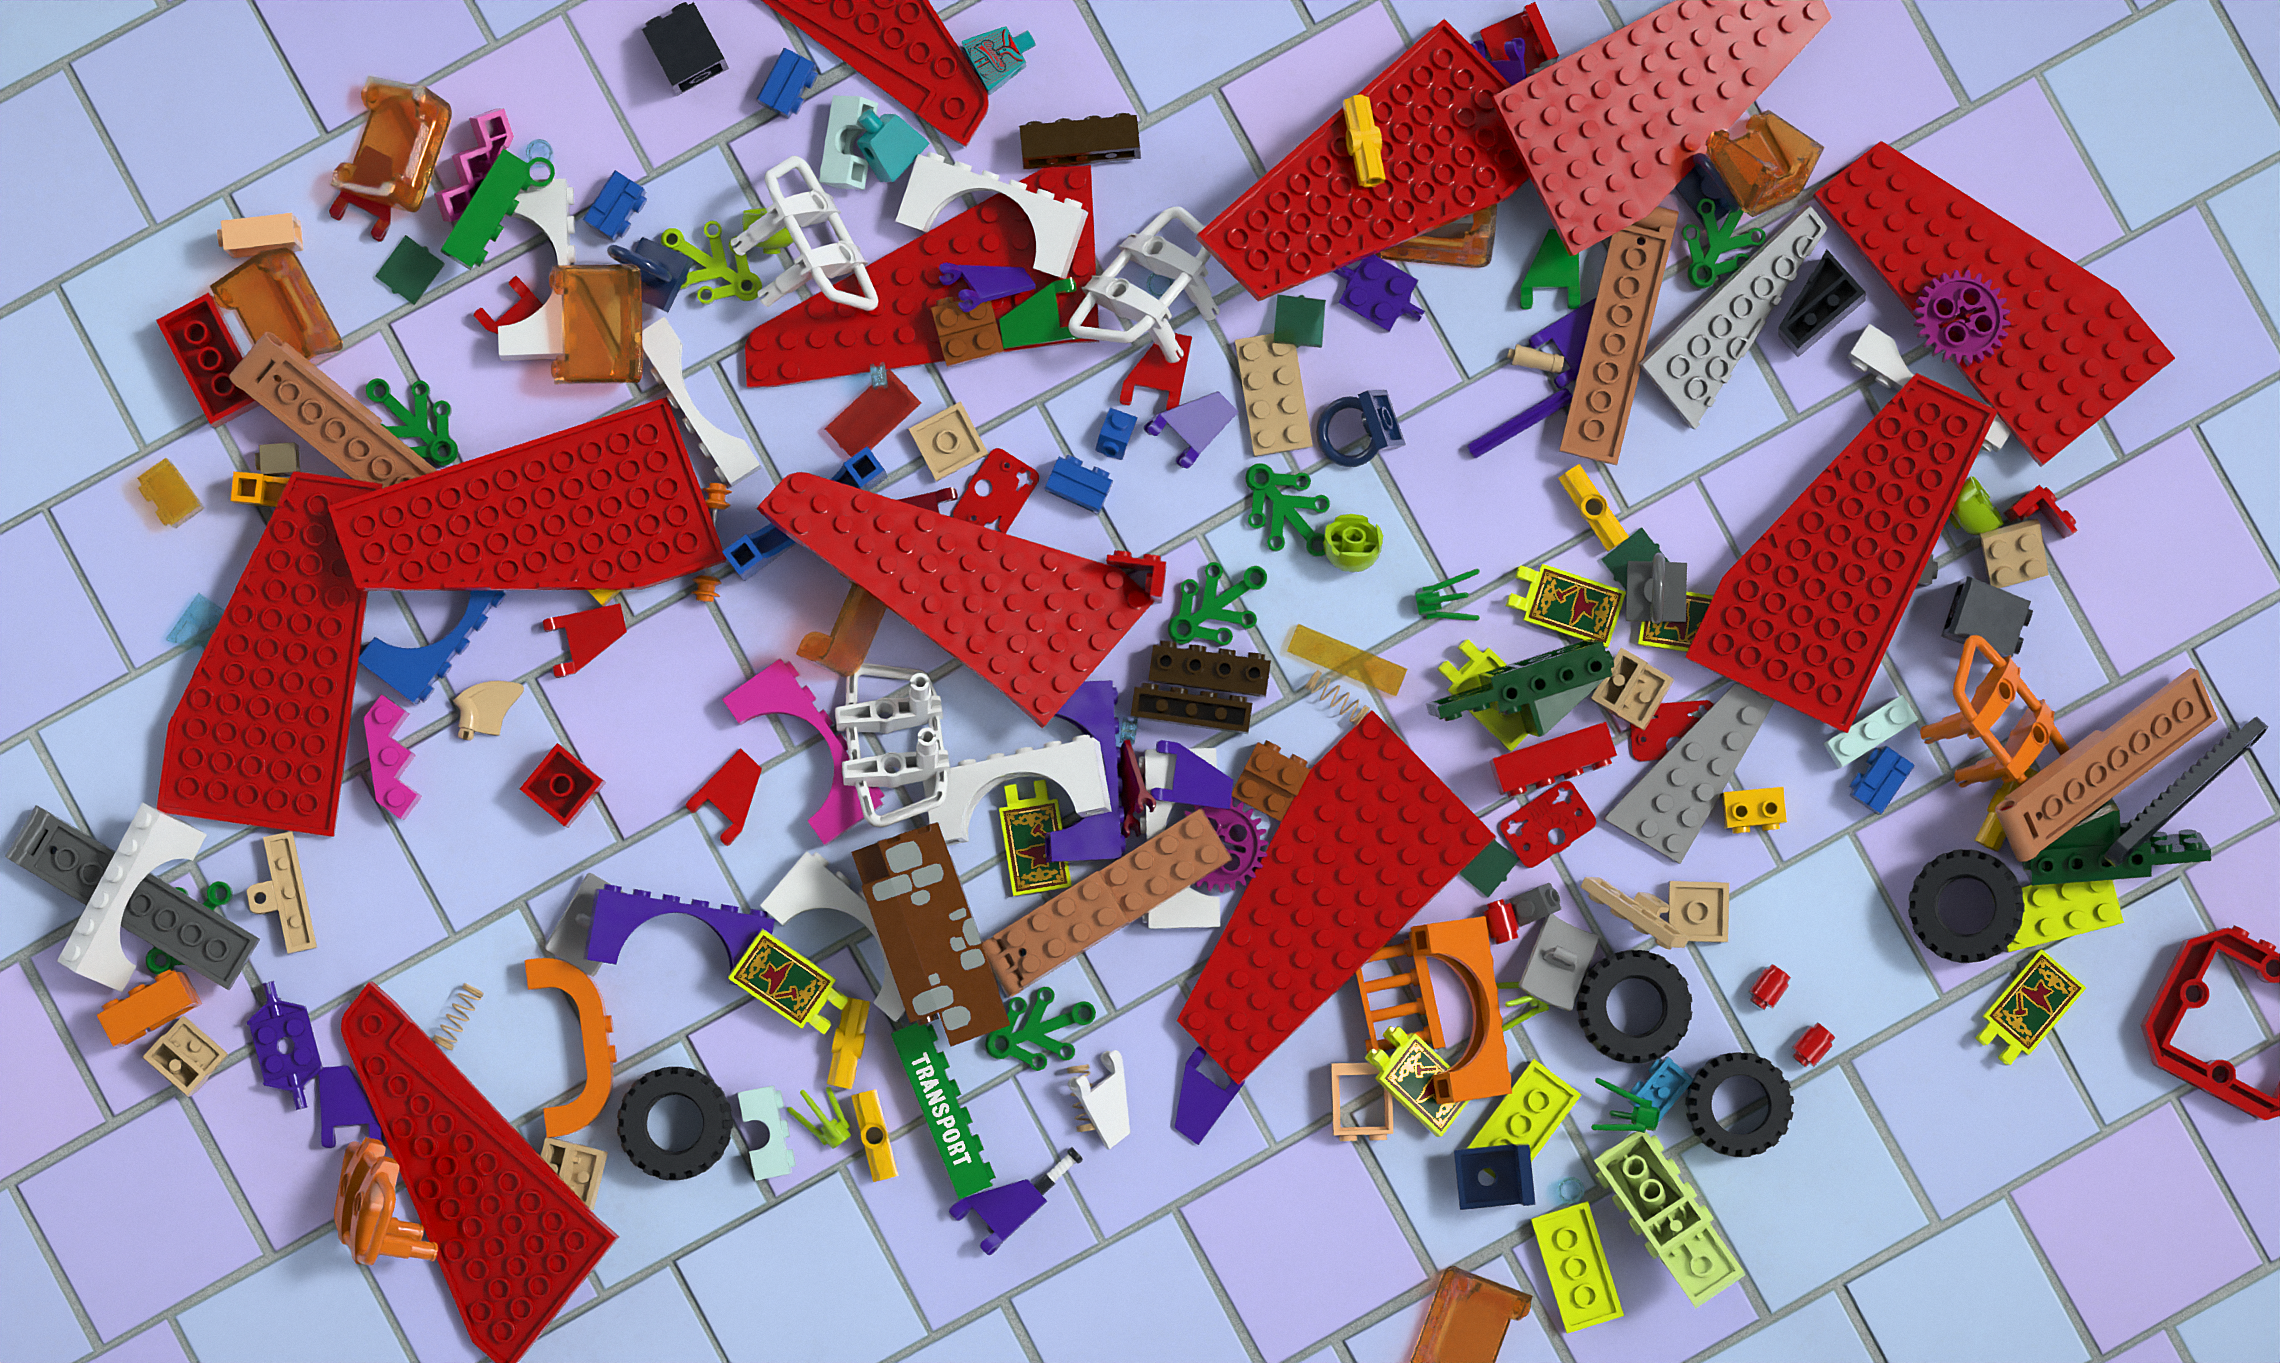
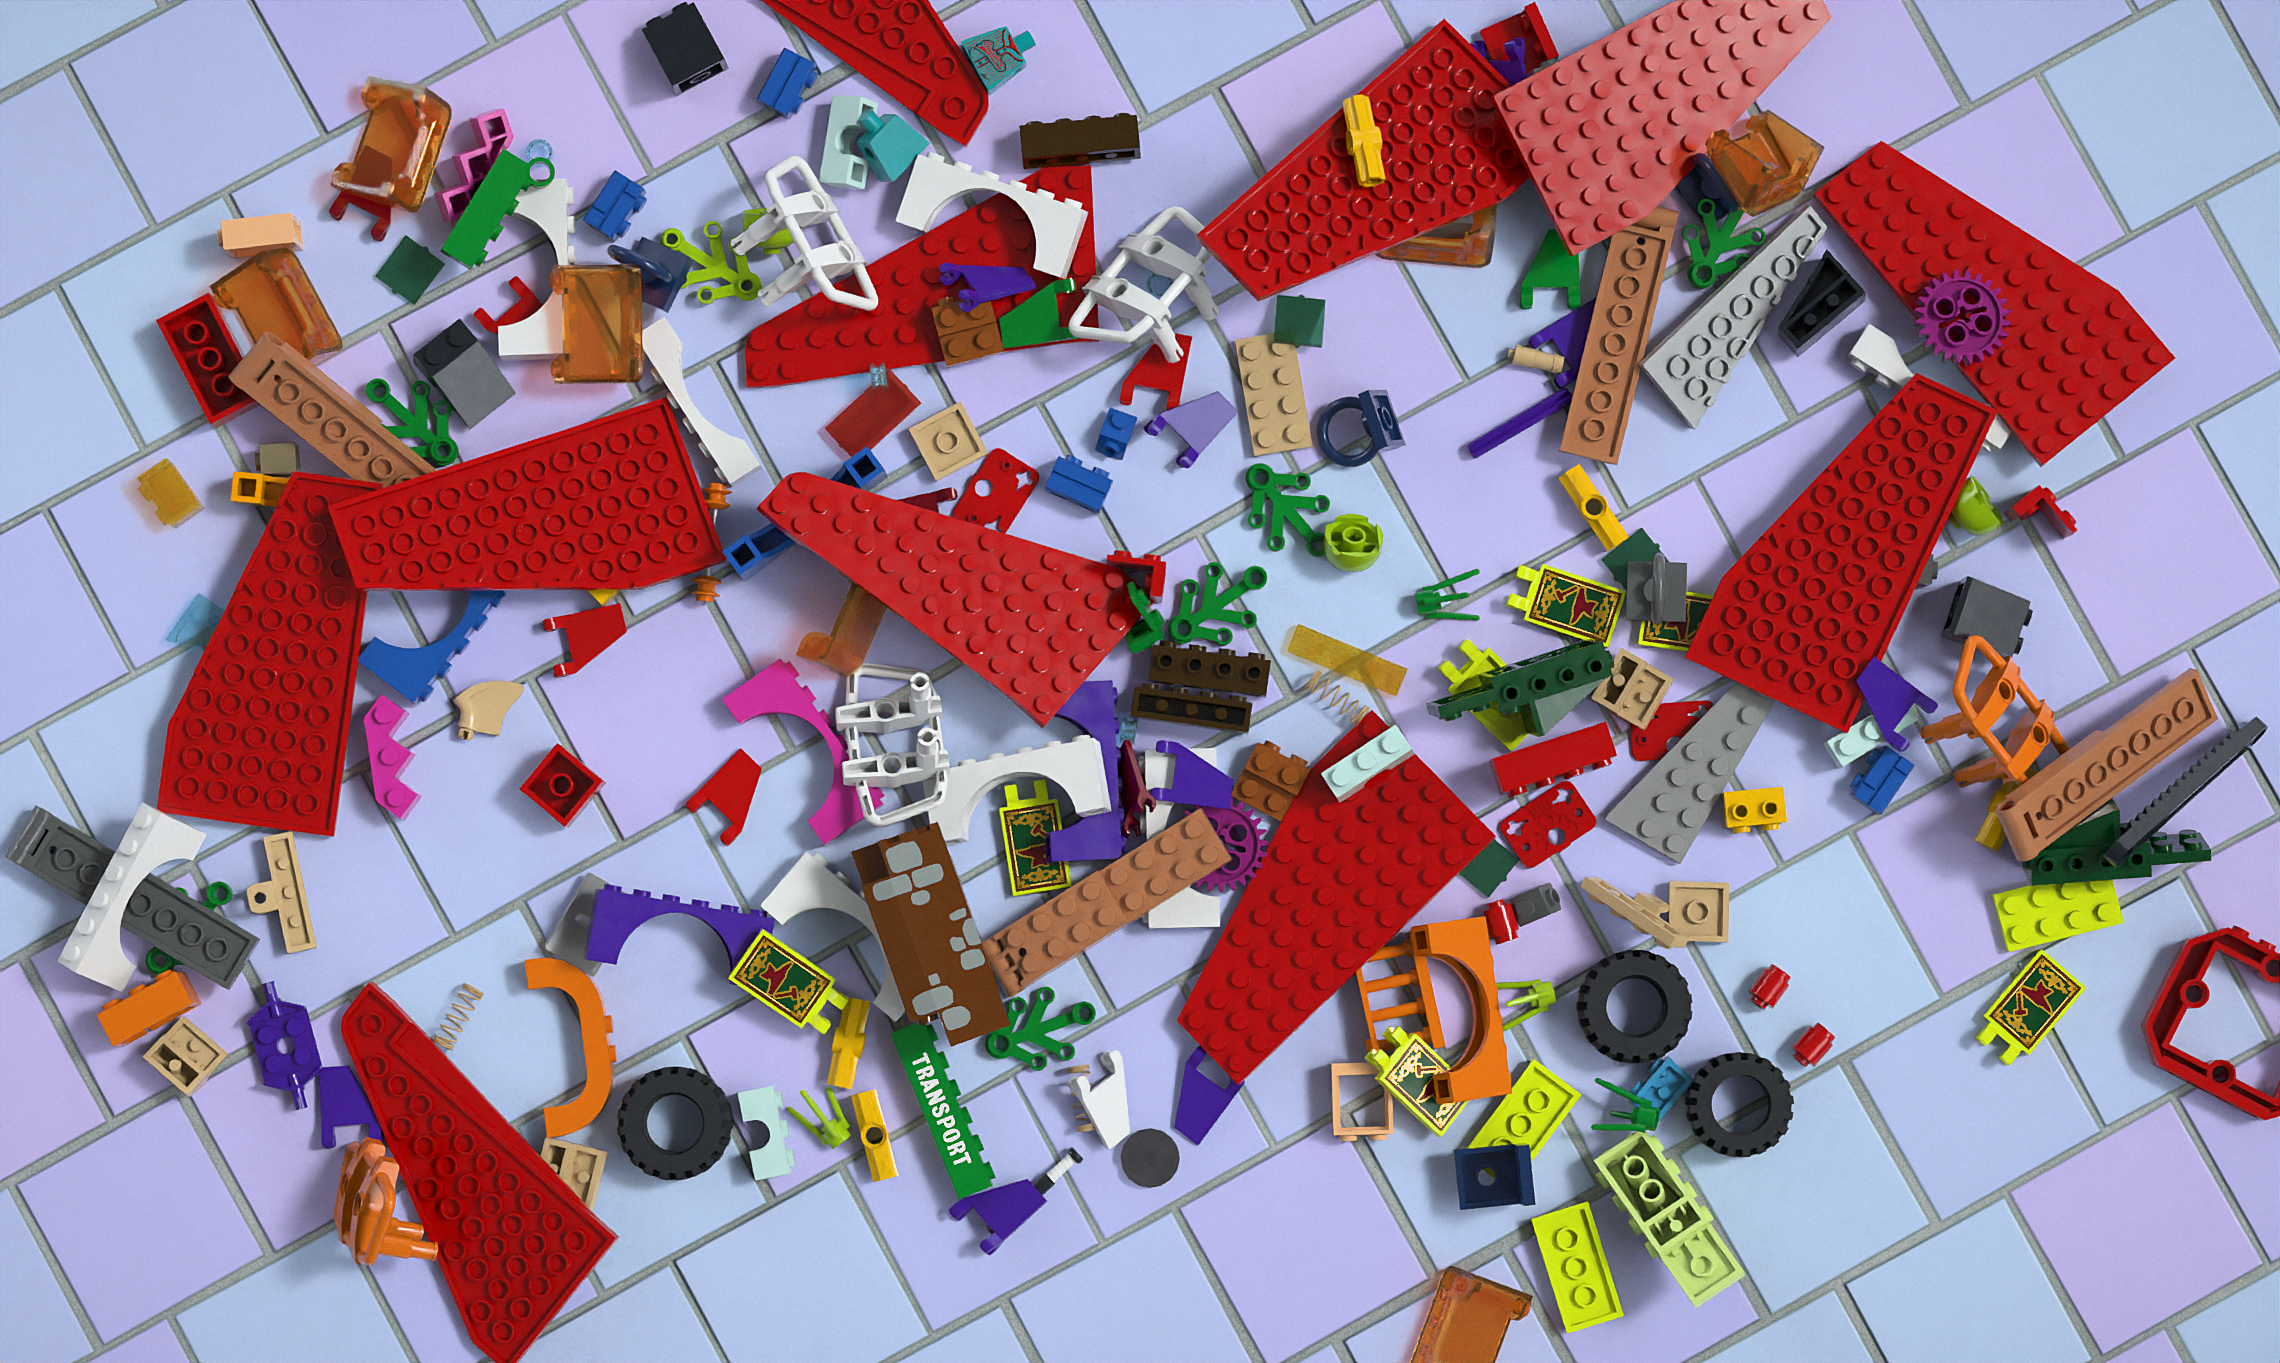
dark purple plate [1332,254,1425,332] -> none
light grey shield [1519,914,1600,1011] -> none
clear light blue bush [1557,1177,1585,1204] -> none
black tyre [1908,849,2025,963] -> none
tan plate [1980,519,2049,588] -> none
none -> slope [413,318,516,430]
none -> clear smoke tile [1120,1128,1180,1188]
none -> green bracket [1125,581,1165,654]
none -> light aqua arch [1321,725,1414,803]
none -> dark purple flag [1856,657,1938,752]

